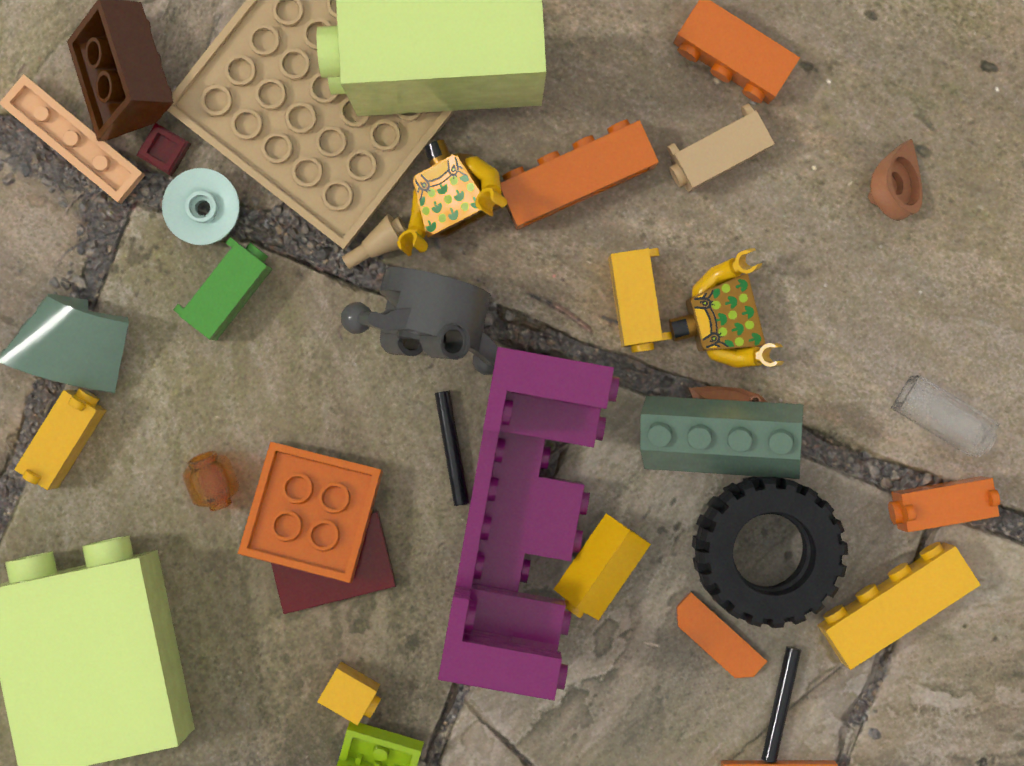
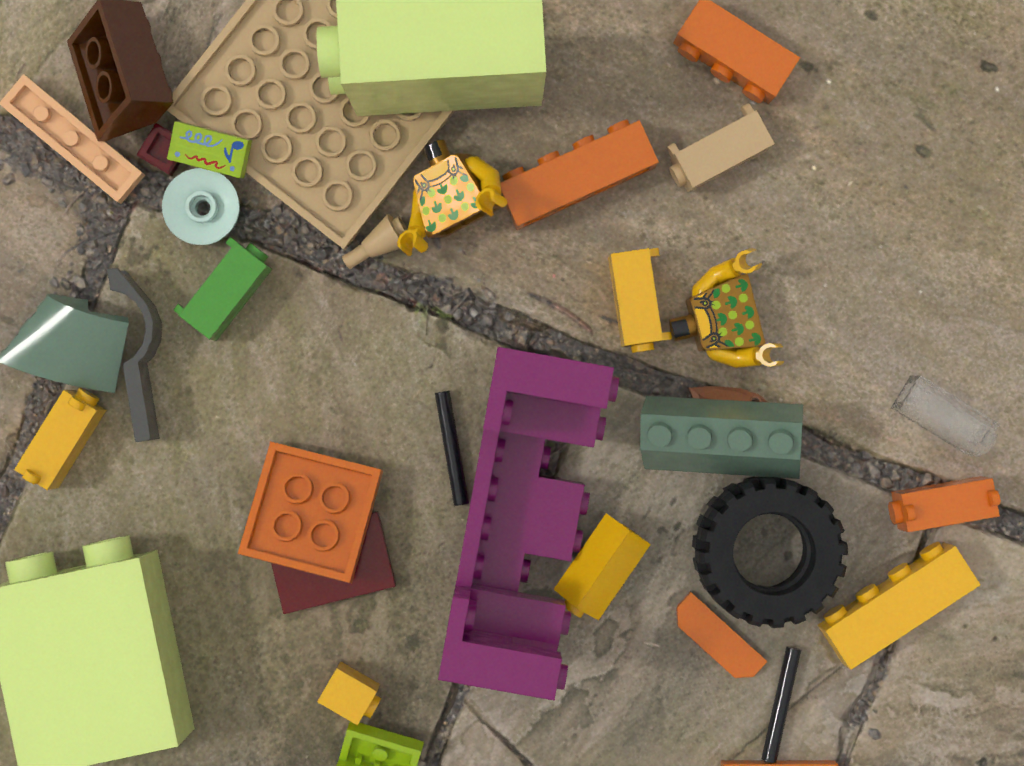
clear orange head [182,451,240,511] -> none
dark grey piece [341,267,498,375] -> none
nougat piece [868,139,923,221] -> none
none -> dark grey piece [107,268,162,442]
none -> lime tile [167,121,252,179]

